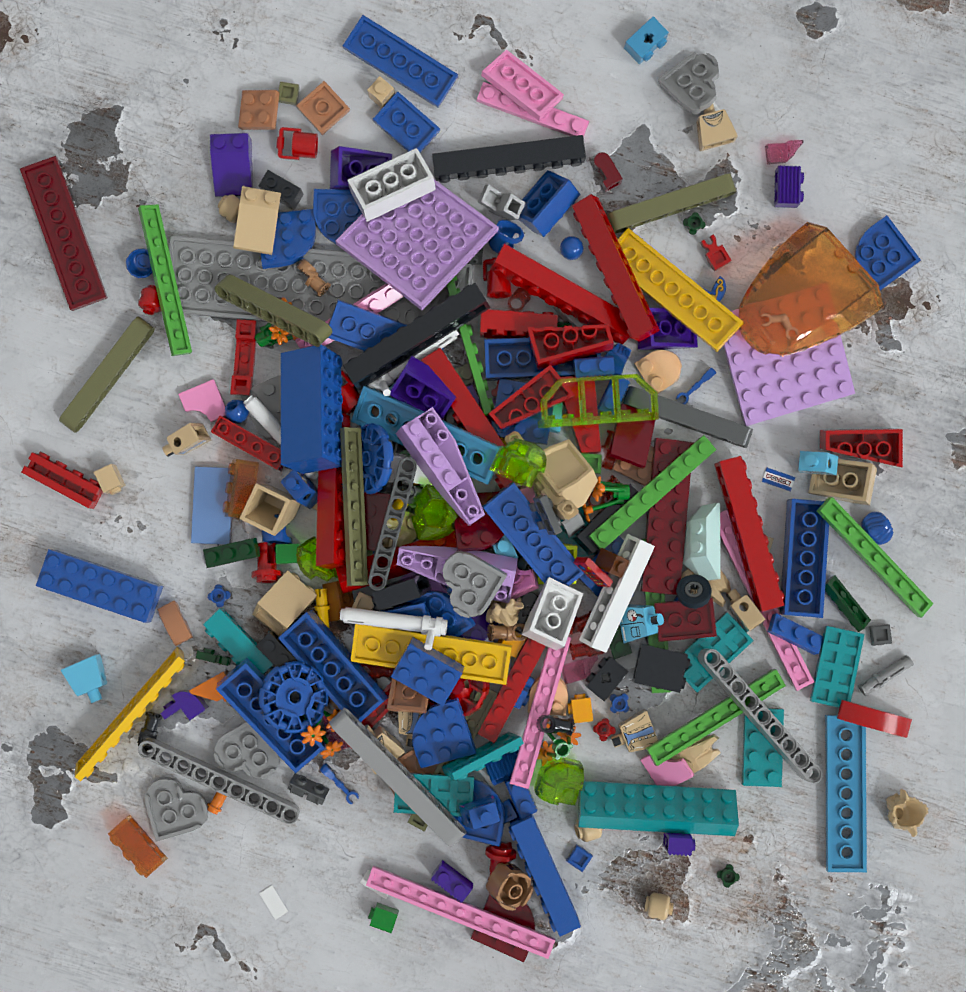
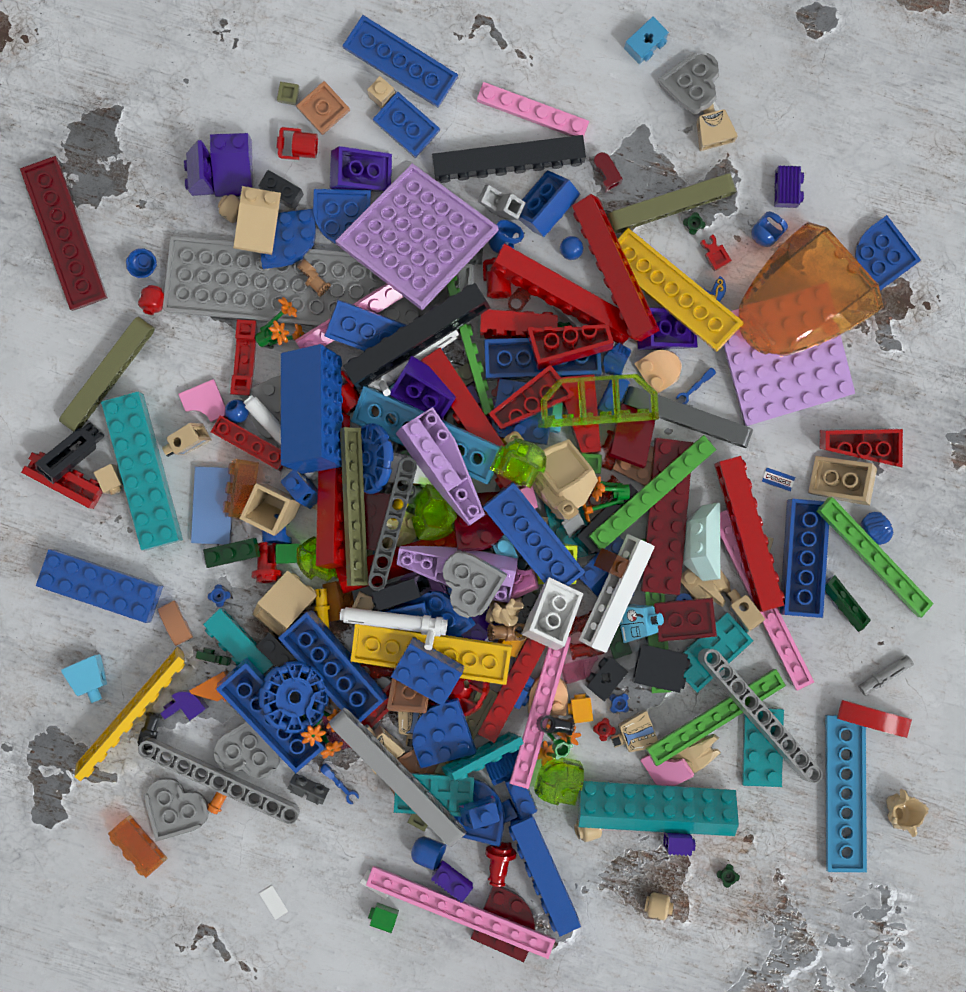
bright green plate [138,204,192,356] -> none
olive beam [215,274,332,347] -> none
nougat plate [238,90,280,130] -> none
white brick [347,148,436,222] -> none
bright pink plate [481,49,564,121] -> none
medium nougat brick [486,863,533,911] -> none
dark grey plate [528,495,562,535] -> none
blue tile [566,844,593,872] -> none
blue brick [573,356,615,381] -> none
red tile [573,557,613,587] -> none
black bush [676,574,712,609] -> none
nougat arm [760,313,799,340] -> none
clear pink slope [765,140,804,165] -> none
blue plate [767,613,823,655] -> none
medium azure torso [798,451,839,476] -> none
teal plate [810,626,865,708] -> none
dark grey tile [869,624,892,646] -> none
none -> black hinge [35,422,104,484]
none -> teal brick [101,391,183,551]
none -> dark purple slope [184,140,215,196]
none -> blue helmet [411,836,447,871]
none -> blue helmet [751,211,788,247]

